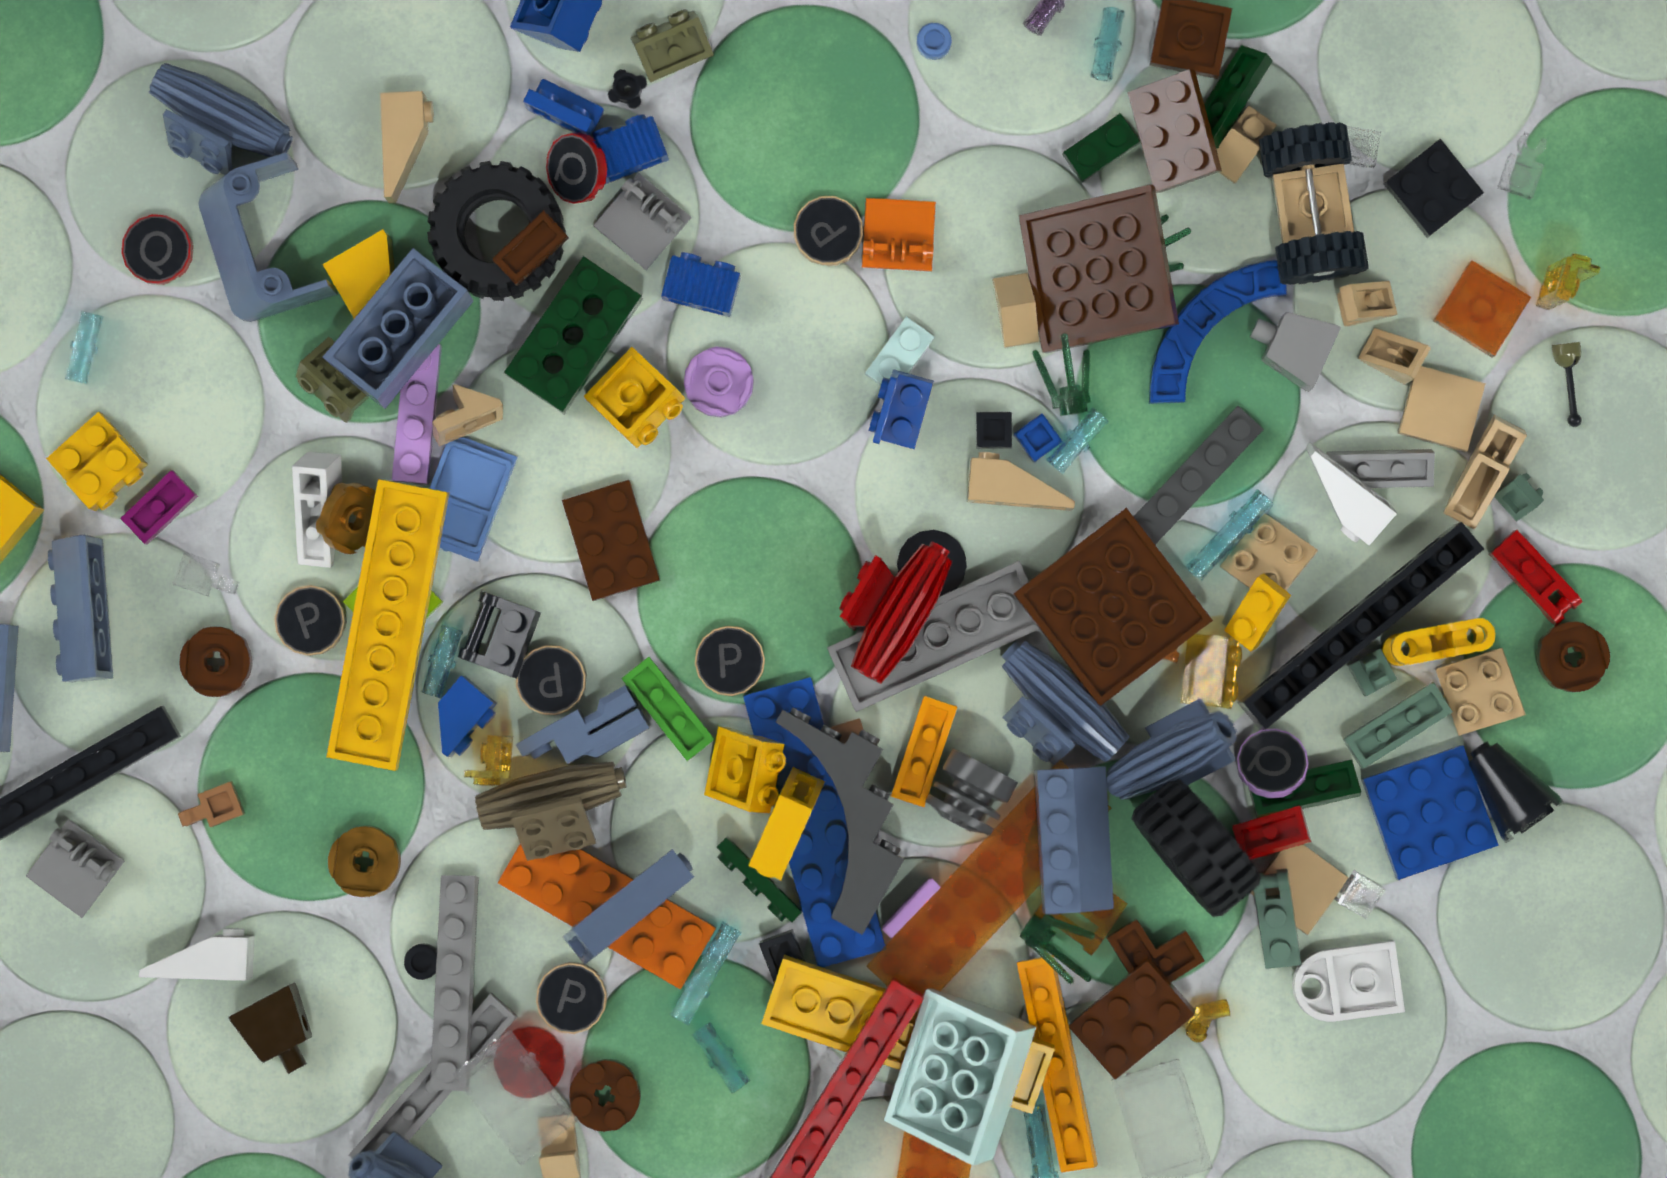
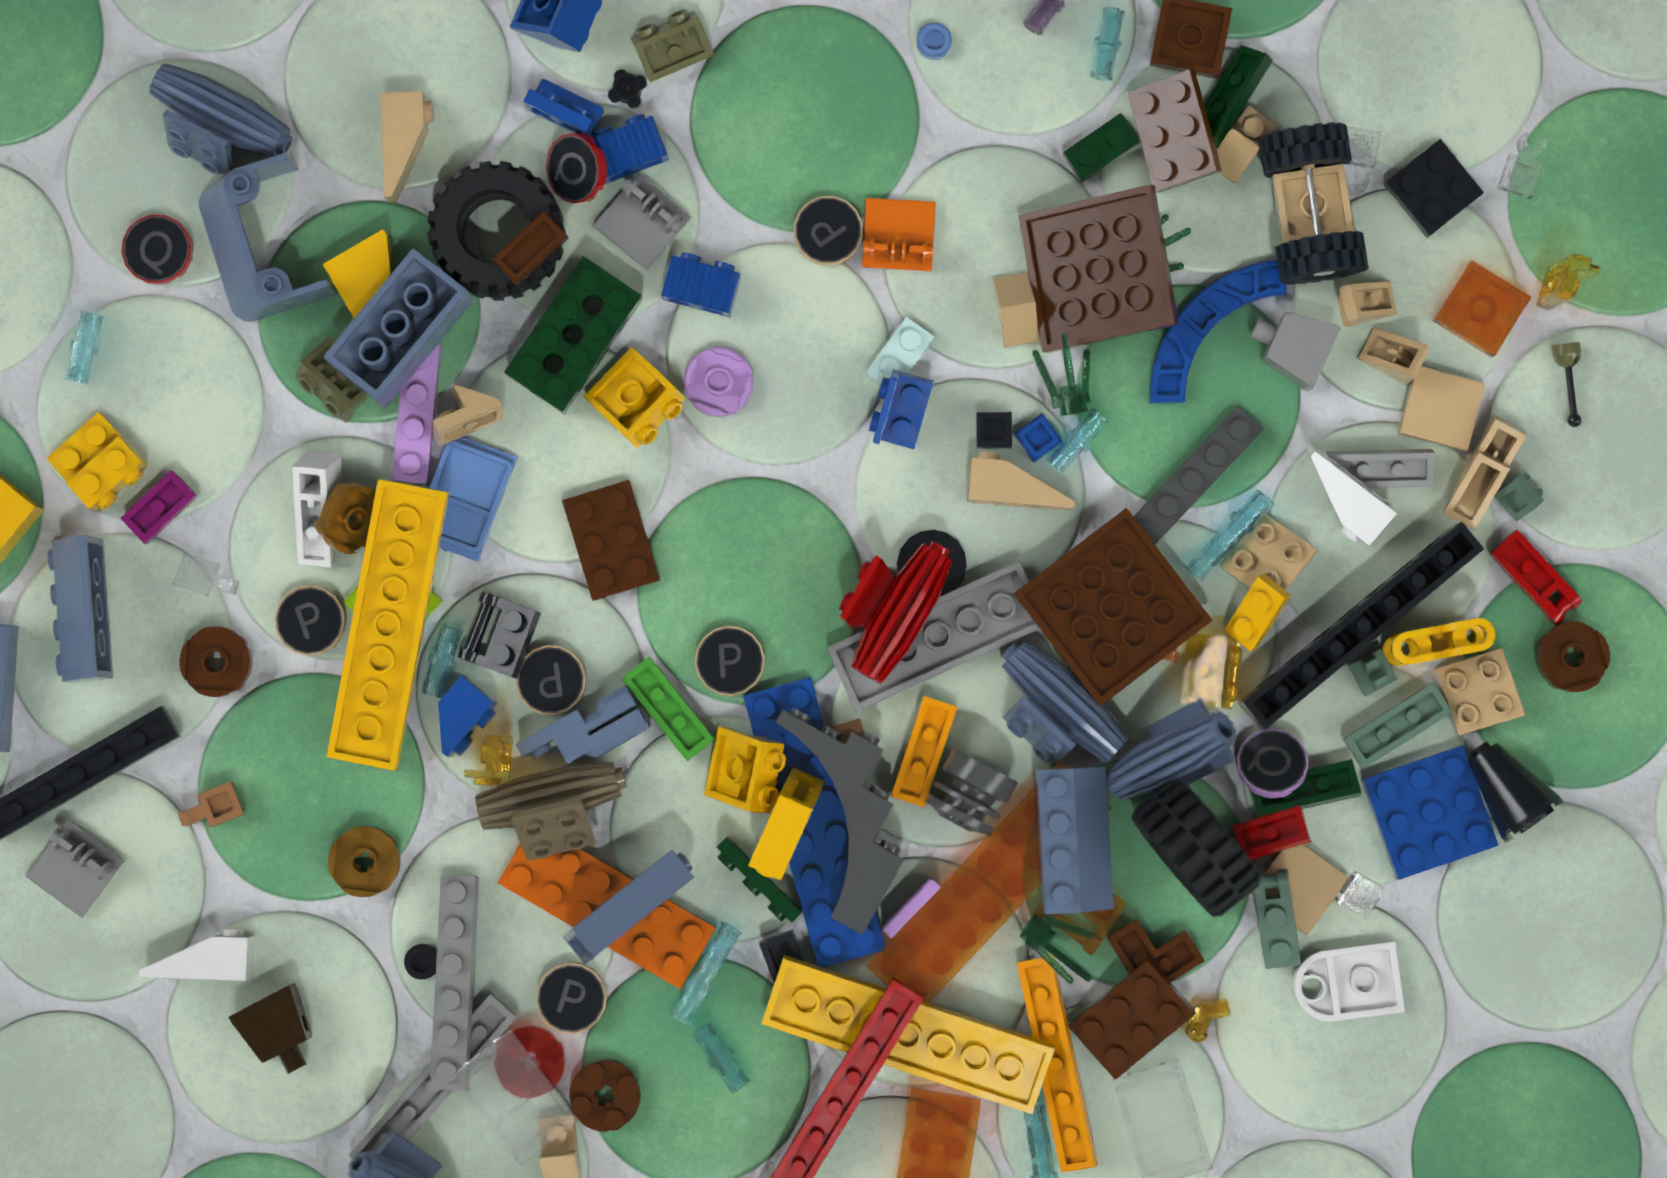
light aqua slope [884,988,1036,1166] -> none

